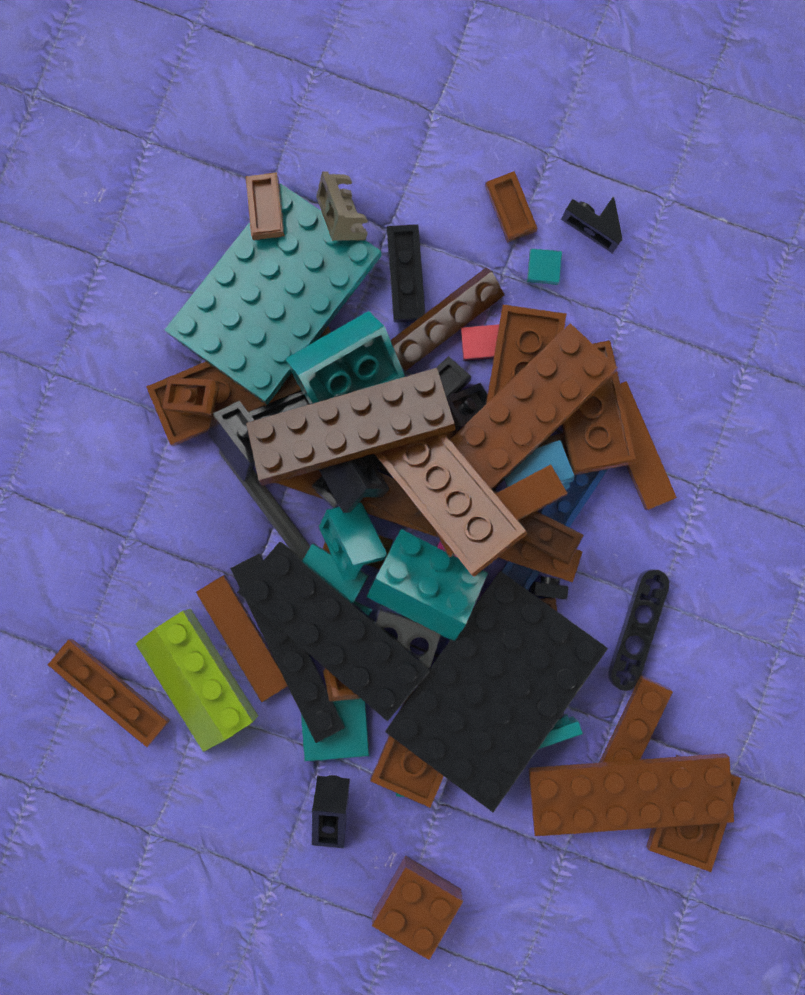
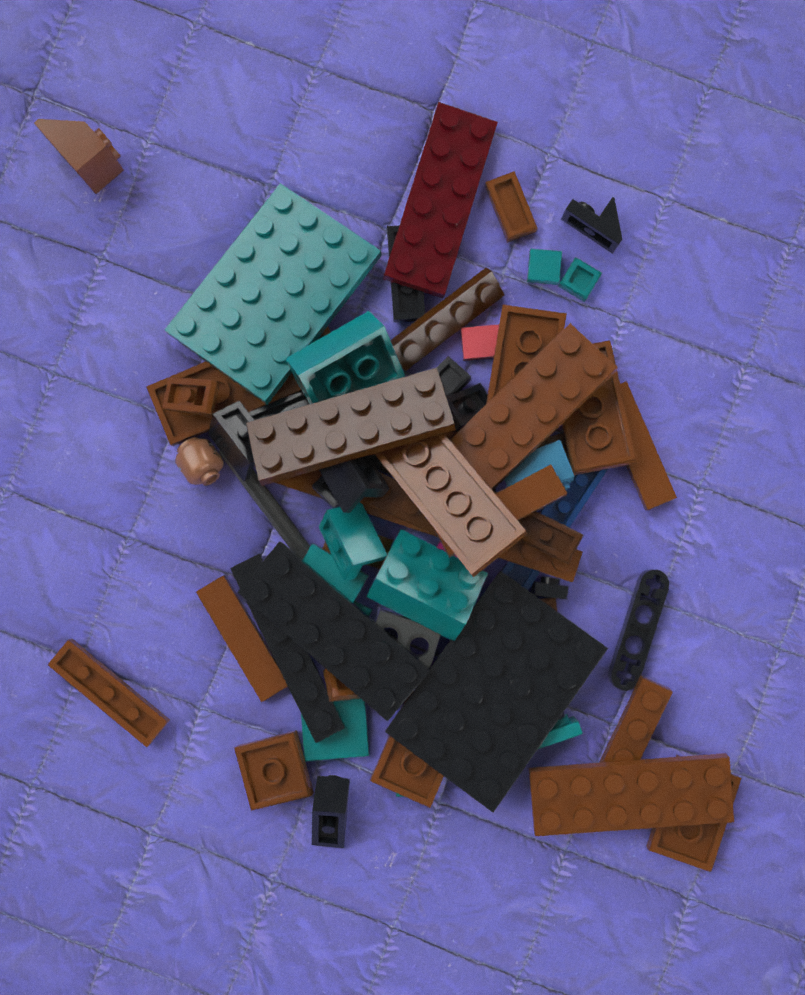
lime slope [135,608,258,752] -> none
tile [245,172,285,240] -> none
dark tan hinge [316,171,368,241] -> none
dark orange brick [372,855,463,960] -> none
none -> dark orange slope [34,119,124,194]
none -> nougat head [175,437,224,486]
none -> dark orange tile [234,730,314,811]
none -> dark red plate [383,102,498,299]
none -> teal tile [558,257,602,302]

